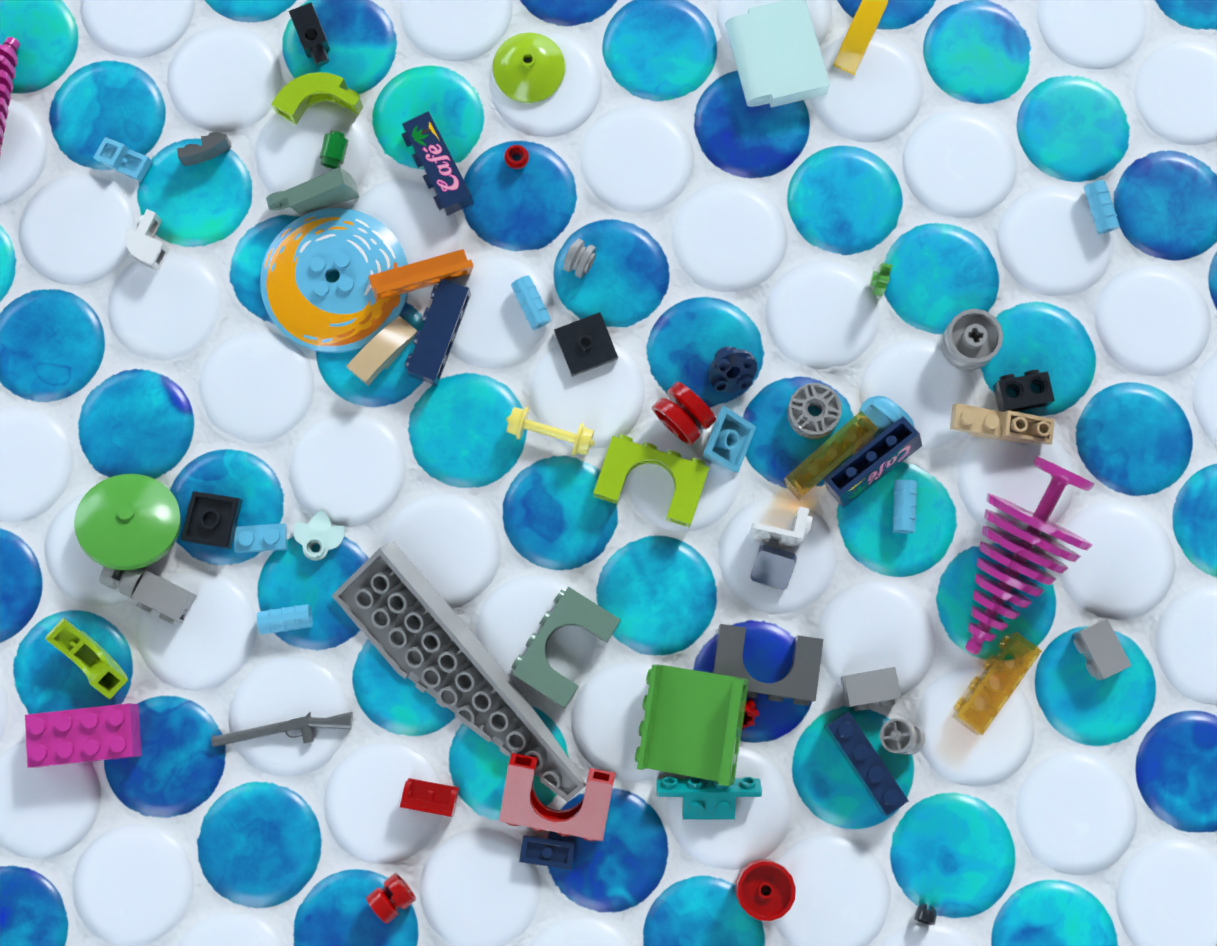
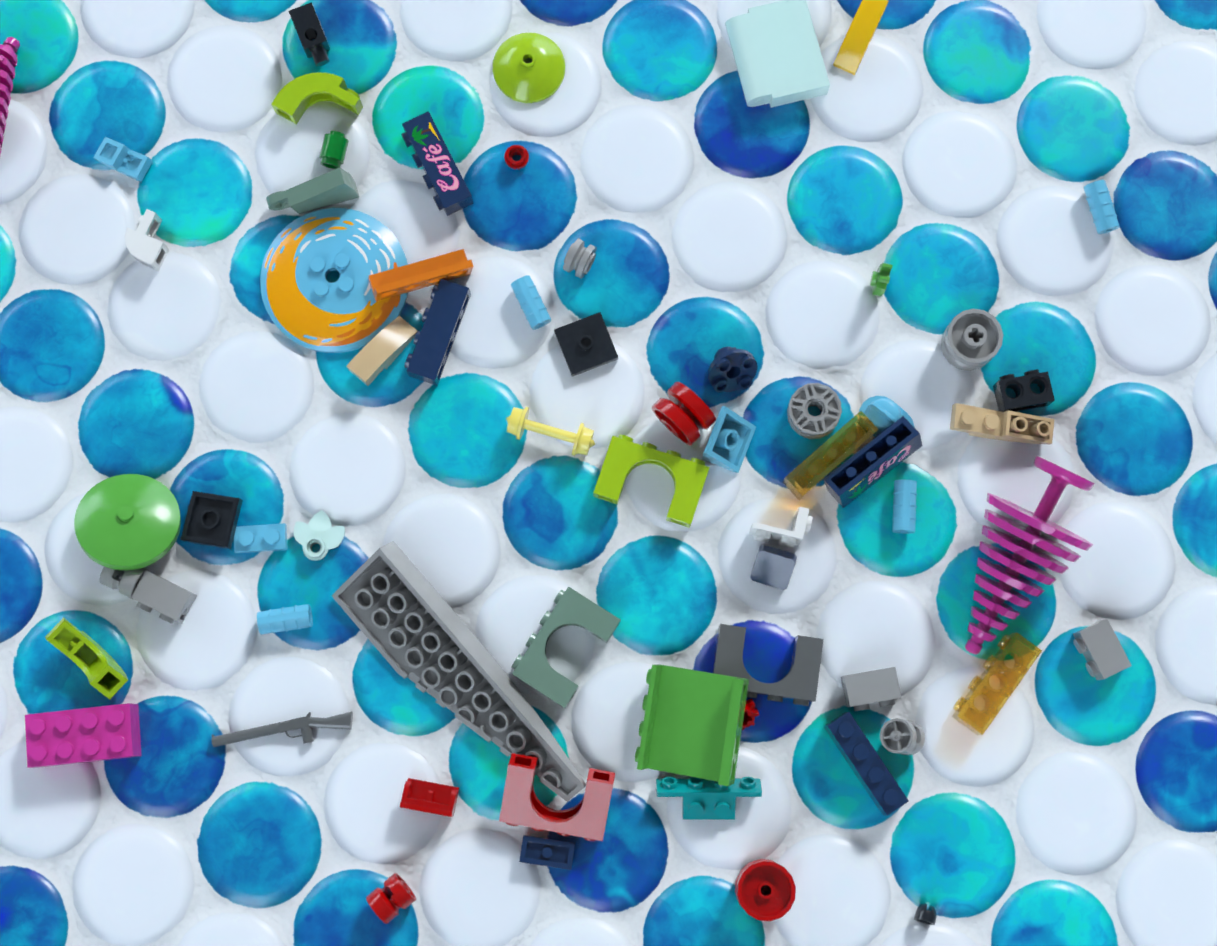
dark grey slope [177,132,232,166] -> none

